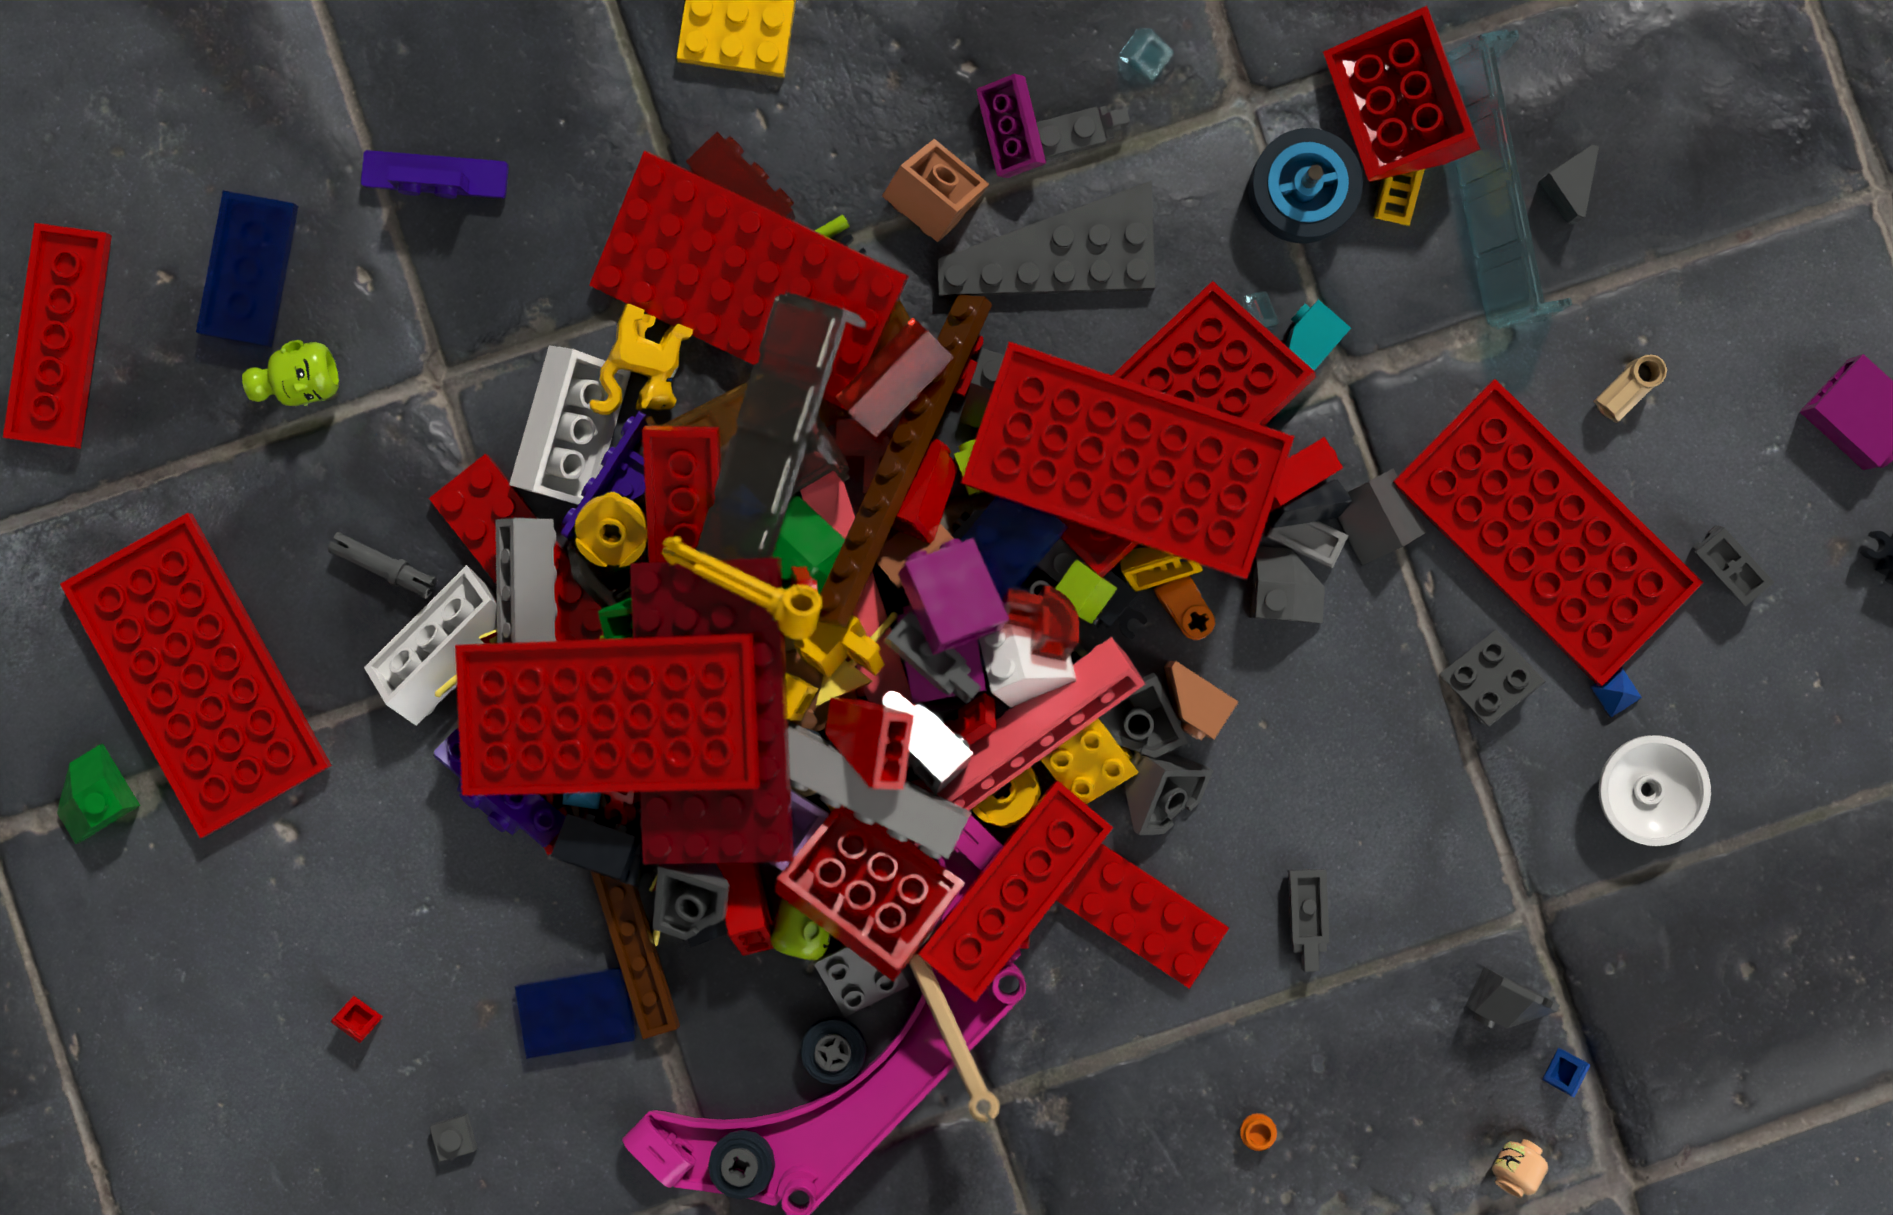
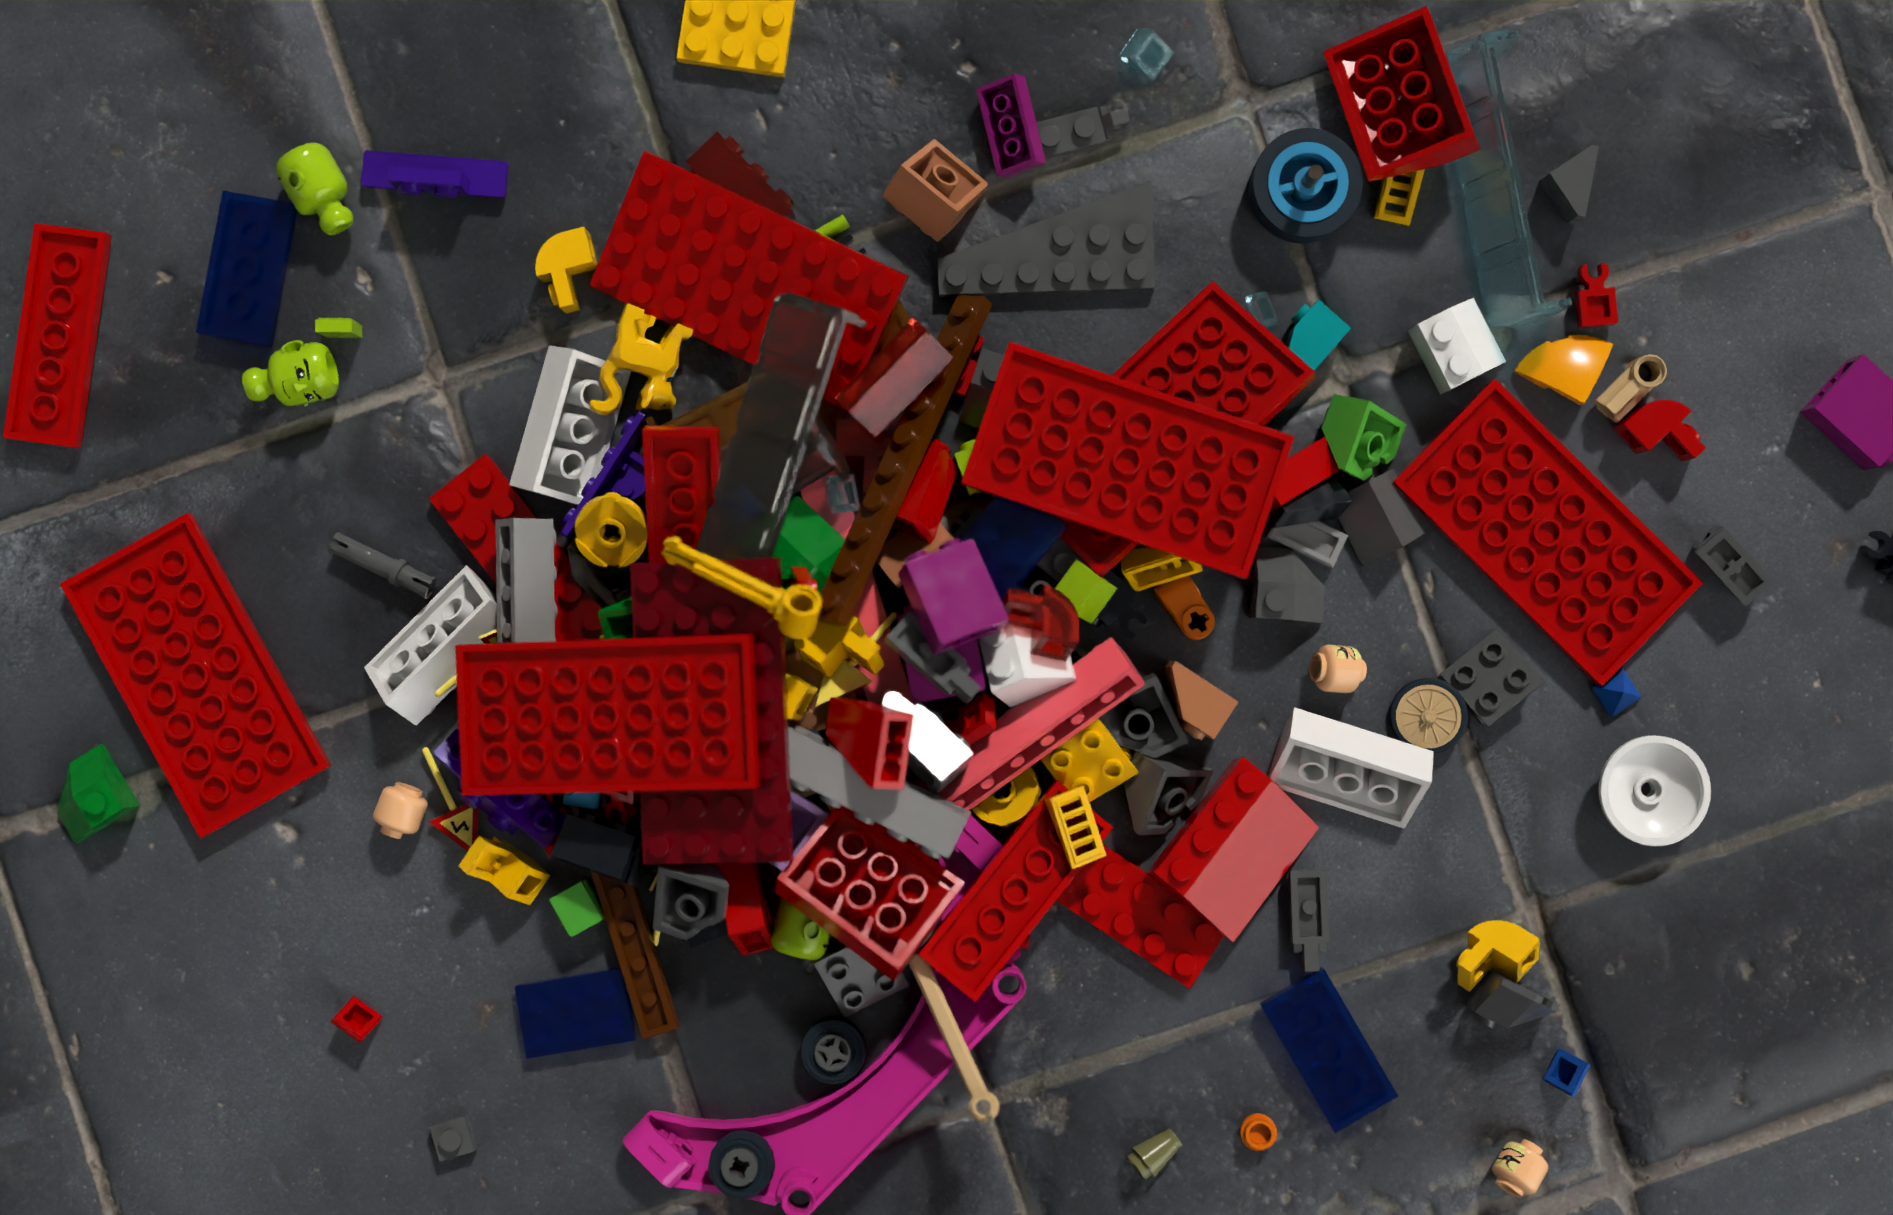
none -> lime piece [275,142,354,236]
none -> lime tile [315,318,362,338]
none -> light nougat head [373,782,428,839]
none -> piece [422,747,479,852]
none -> yellow brick [458,835,551,905]
none -> yellow brick [535,227,598,314]
none -> bright green panel [549,877,605,937]
none -> clear light blue slope [825,474,860,514]
none -> yellow slope [1045,786,1106,869]
none -> olive cone [1127,1128,1183,1181]
none -> slope [1146,757,1319,943]
none -> clear blue plate [1259,967,1399,1133]
none -> white slope [1268,707,1434,828]
none -> light nougat head [1309,645,1367,693]
none -> bright green slope [1322,394,1407,481]
none -> tan wheel [1389,678,1468,754]
none -> white slope [1408,298,1506,395]
none -> yellow brick [1456,920,1540,992]
none -> light orange brick [1513,335,1613,405]
none -> red plate [1574,263,1618,329]
none -> red brick [1613,400,1706,462]

